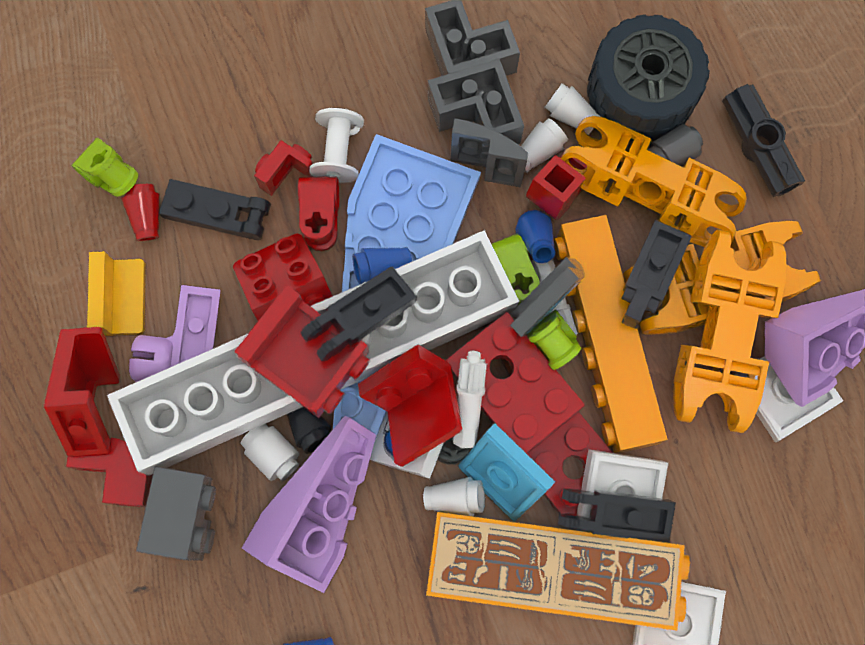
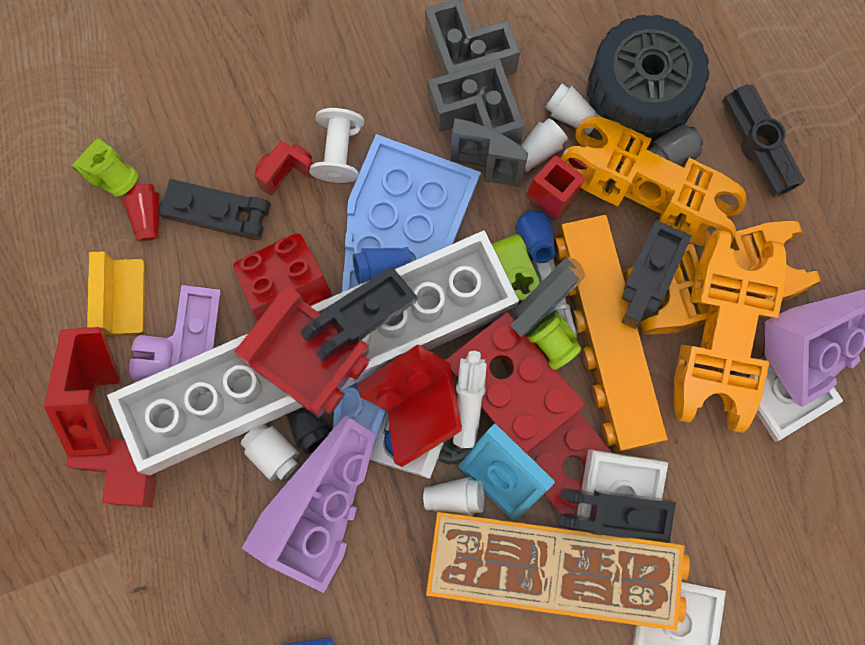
dark grey brick [136,467,216,561] -> none
red piece [298,176,340,252] -> none

